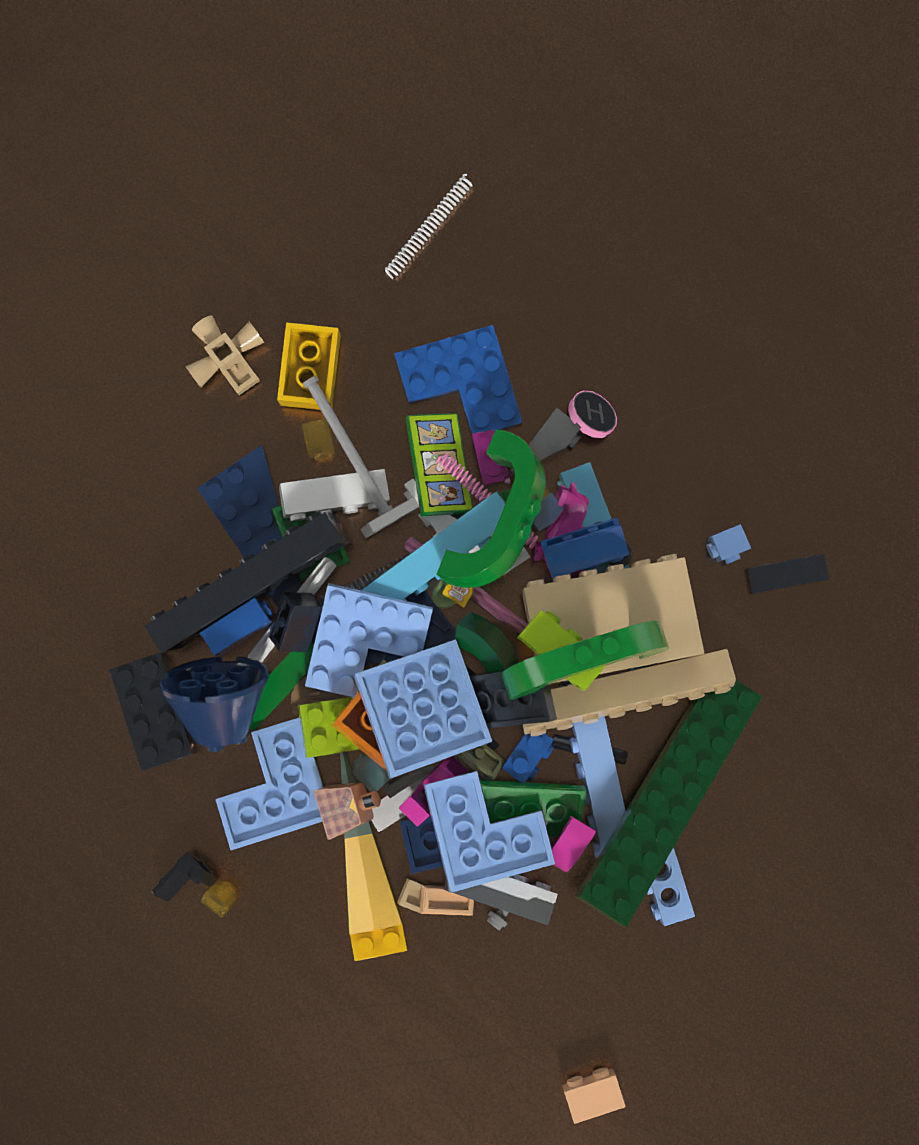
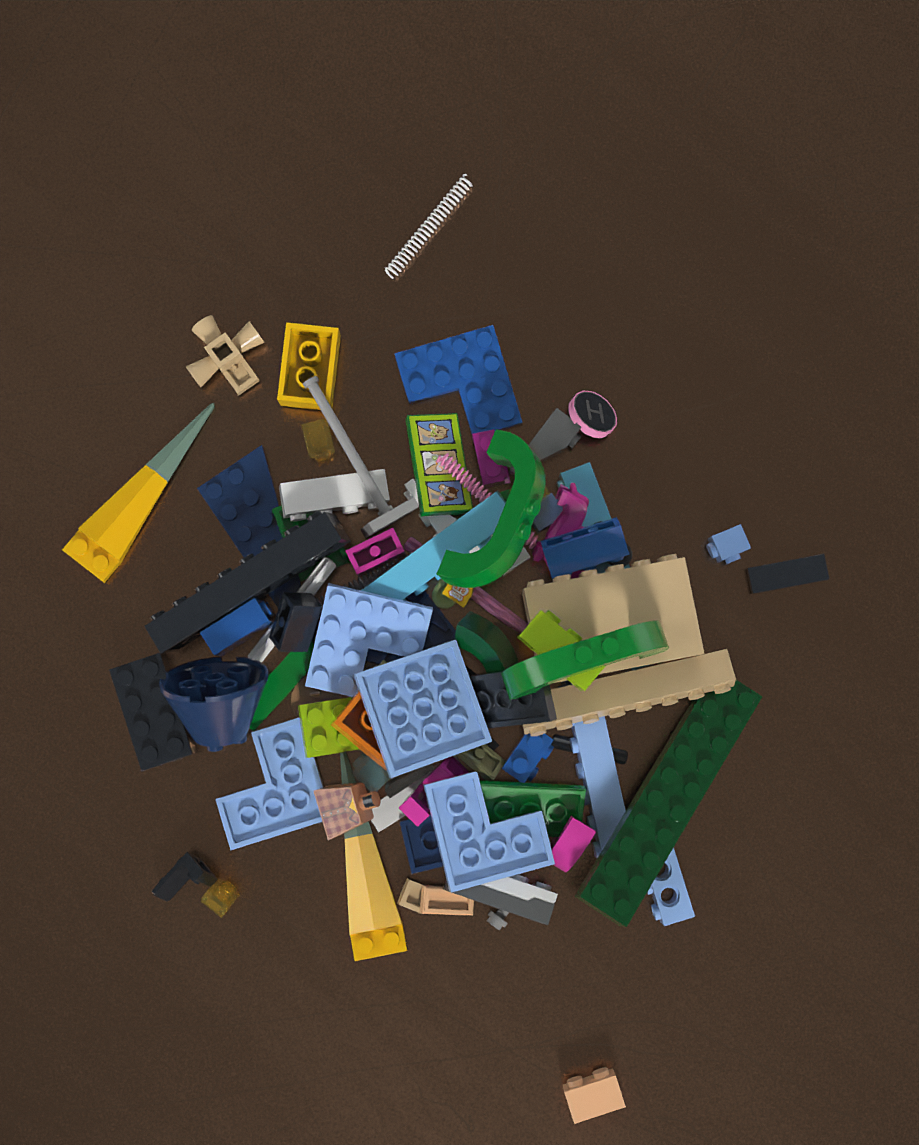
none -> yellow plate [62,403,214,583]
none -> dark pink brick [346,528,405,577]

